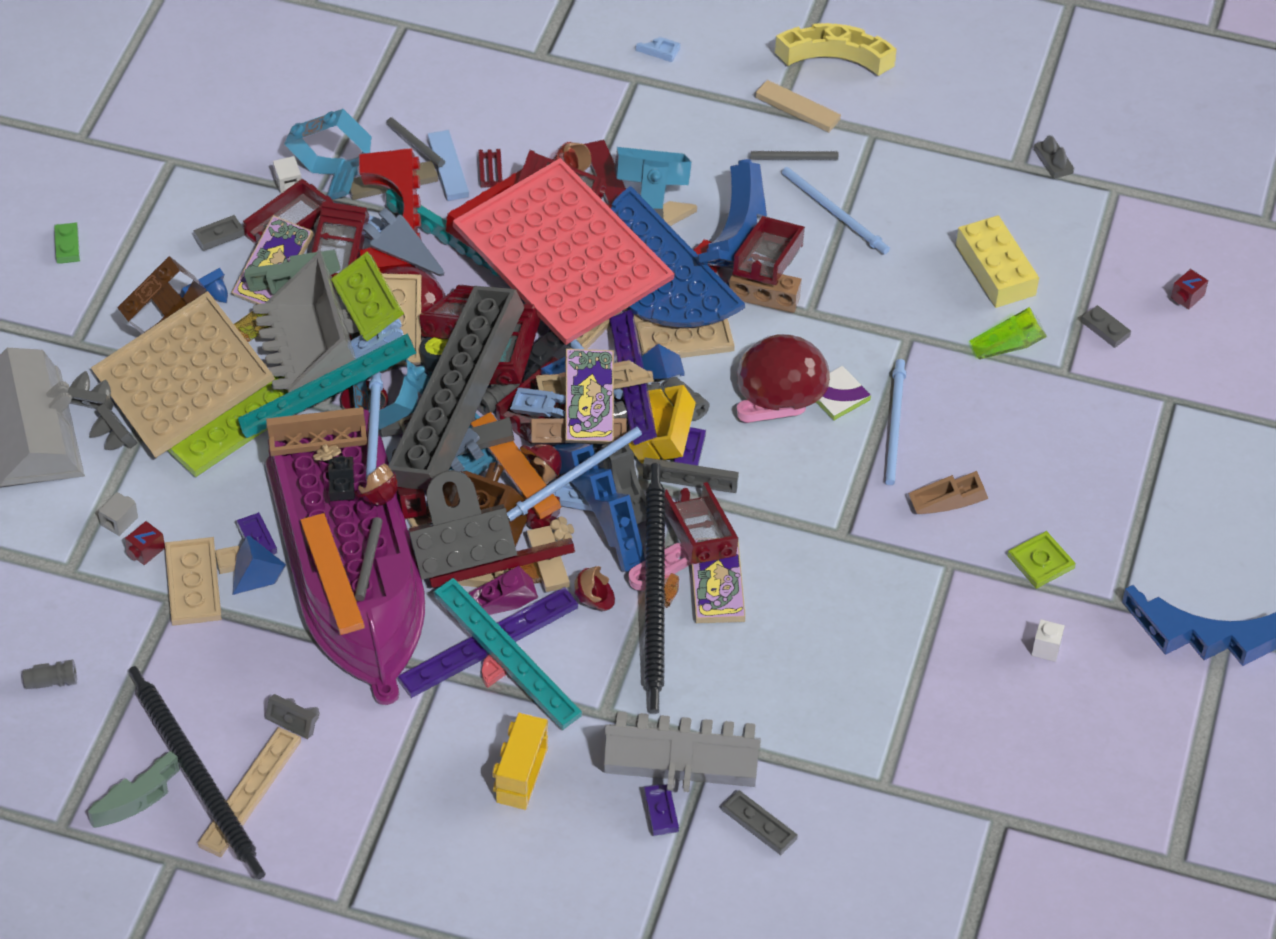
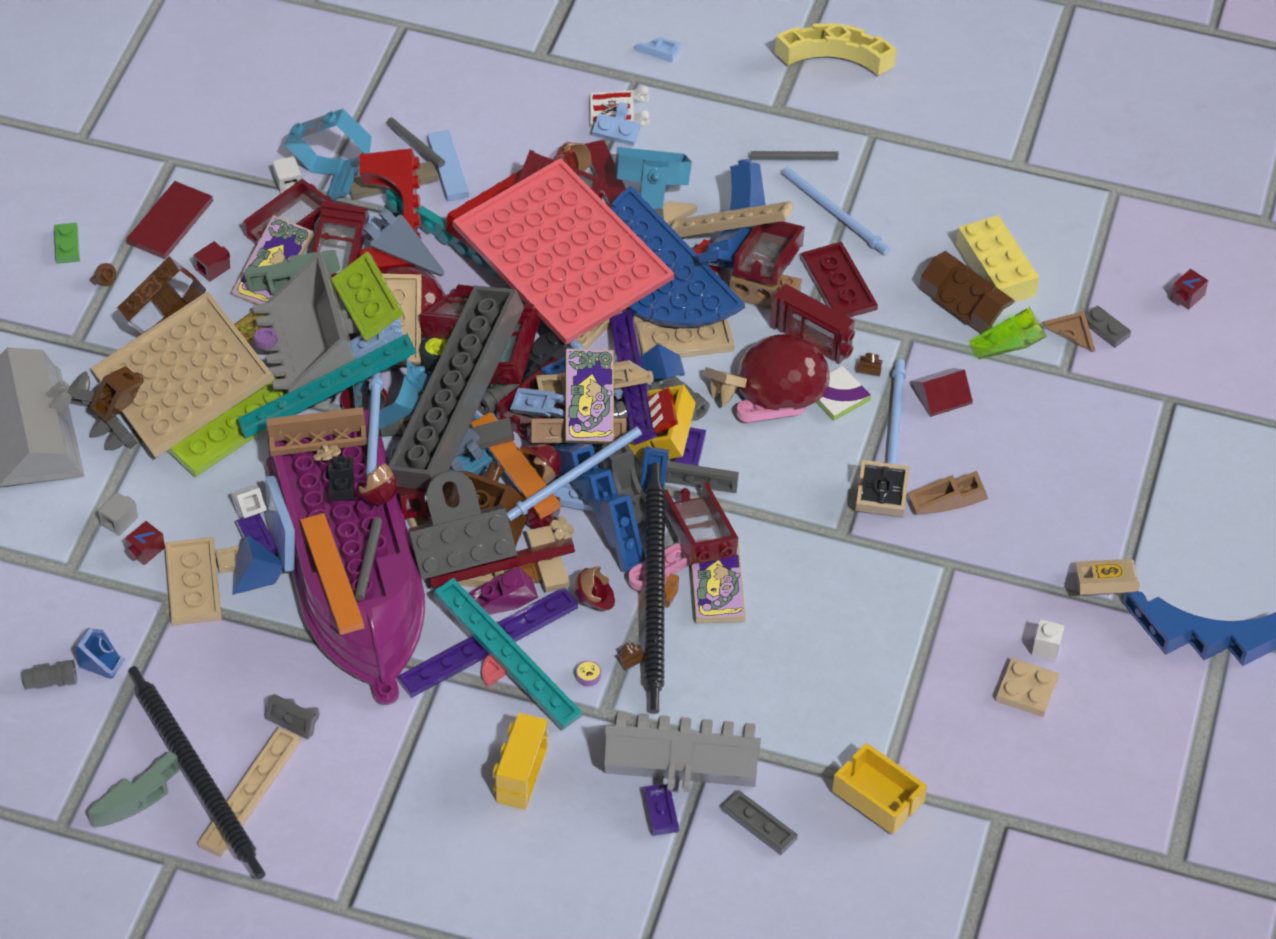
blue tile [180,267,228,303] -> none
dark grey plate [193,215,245,251] -> none
dark red tile [479,149,503,188] -> none
tan tile [756,80,841,132] -> none
lime tile [1007,531,1076,589] -> none
dark grey tile [1034,135,1074,179] -> none
none -> blue slope [75,627,125,679]
none -> reddish brown plate [90,263,117,286]
none -> reddish brown torso [90,366,144,422]
none -> dark red tile [126,181,213,259]
none -> dark red brick [193,241,231,282]
none -> white brick [231,485,267,519]
none -> medium lavender tile [253,328,278,349]
none -> light blue tile [265,476,295,572]
none -> tile [576,661,601,686]
none -> white flag [590,86,650,127]
none -> light blue plate [592,102,641,146]
none -> reddish brown plate [617,642,645,671]
none -> blue tile [640,446,669,495]
none -> red tile [647,387,678,433]
none -> tan tile [671,201,794,237]
none -> tan tile [703,367,747,407]
none -> dark red door [770,283,855,365]
none -> dark red tile [800,241,878,318]
none -> yellow piece [832,742,927,835]
none -> piece [855,460,910,517]
none -> reddish brown plate [857,353,883,376]
none -> dark red slope [910,368,973,417]
none -> reddish brown piece [919,250,1015,338]
none -> tan plate [996,658,1059,717]
none -> medium nougat tile [1043,311,1095,352]
none -> tan container [1076,559,1140,595]

